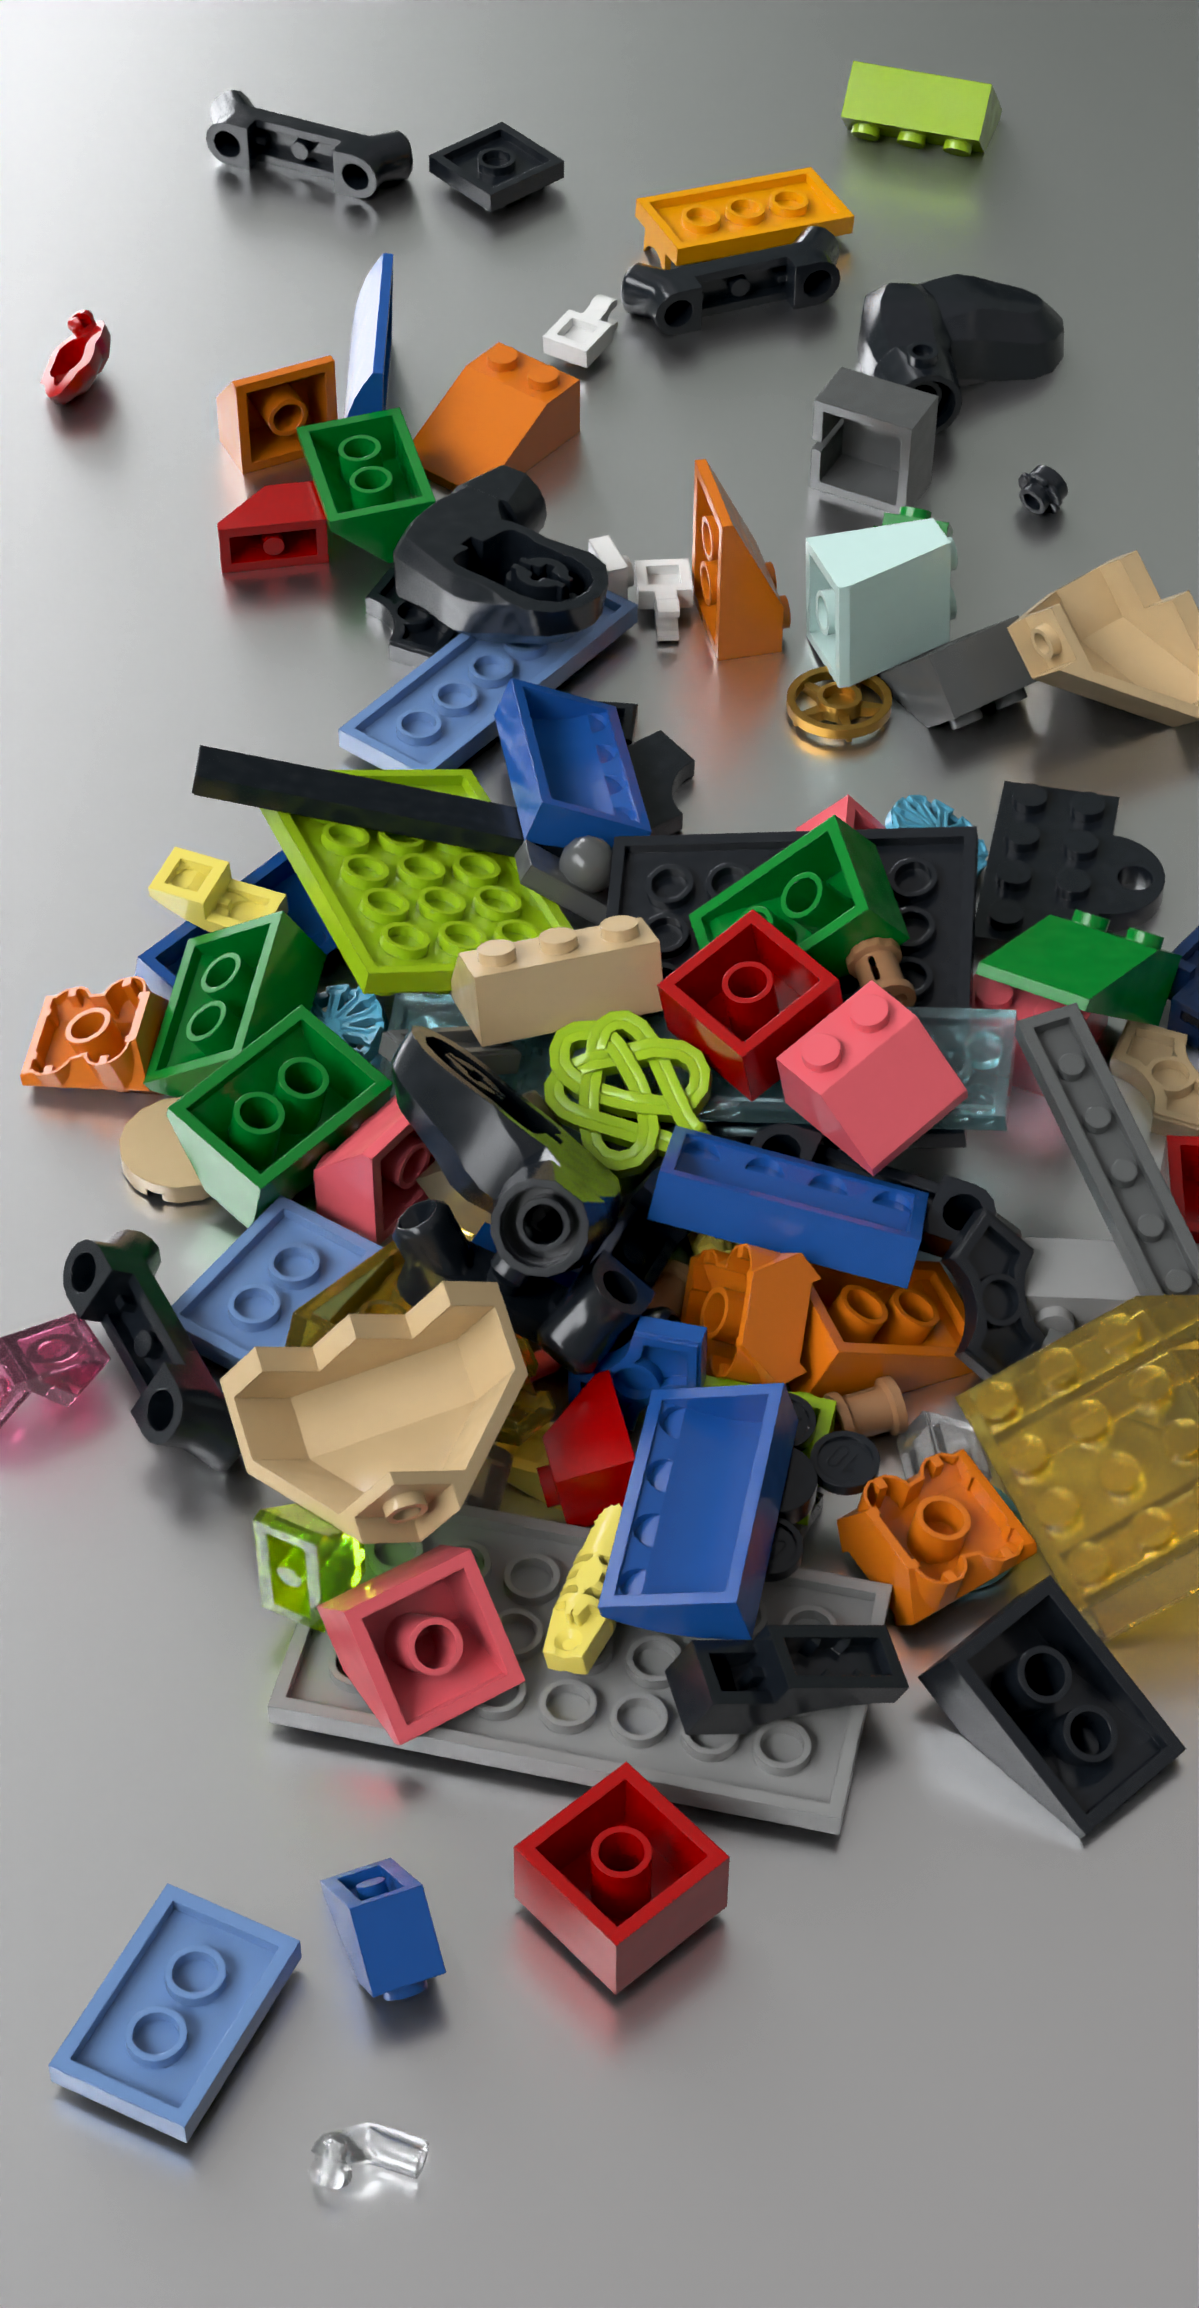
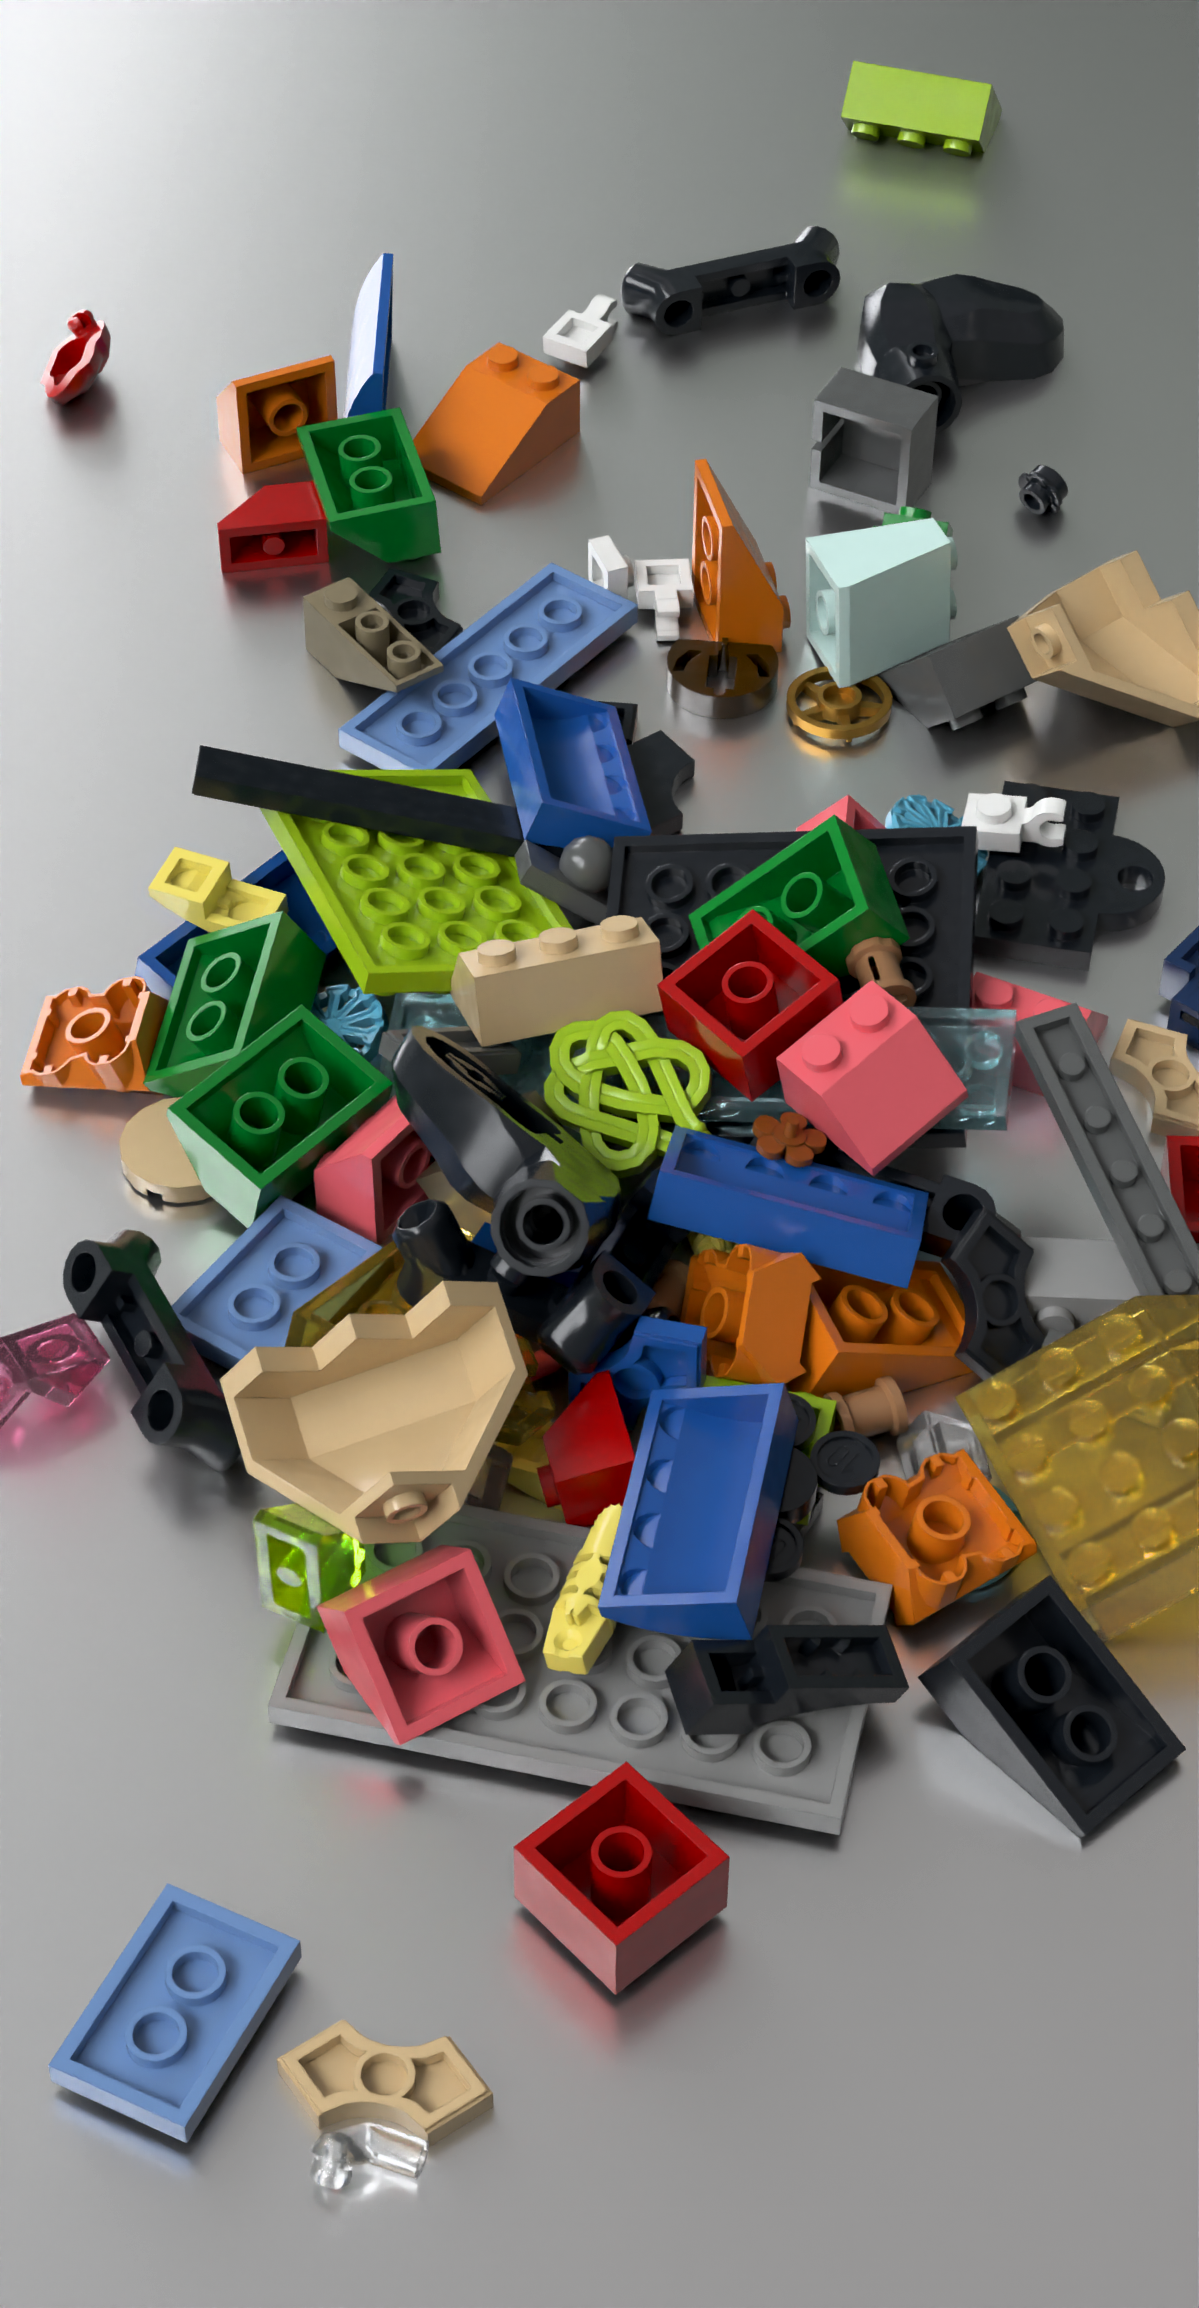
black plate [206,90,413,198] -> none
blue slope [320,1858,446,2001] -> none
black piece [393,465,609,644] -> none
black plate [429,122,564,212] -> none
light orange piece [635,167,855,270] -> none
green slope [976,909,1182,1026] -> none
none -> tan tile [277,2019,494,2148]
none -> dark tan slope [303,577,444,693]
none -> dark brown piece [666,637,779,719]
none -> dark orange plant [752,1112,827,1167]
none -> white plate [961,793,1066,853]

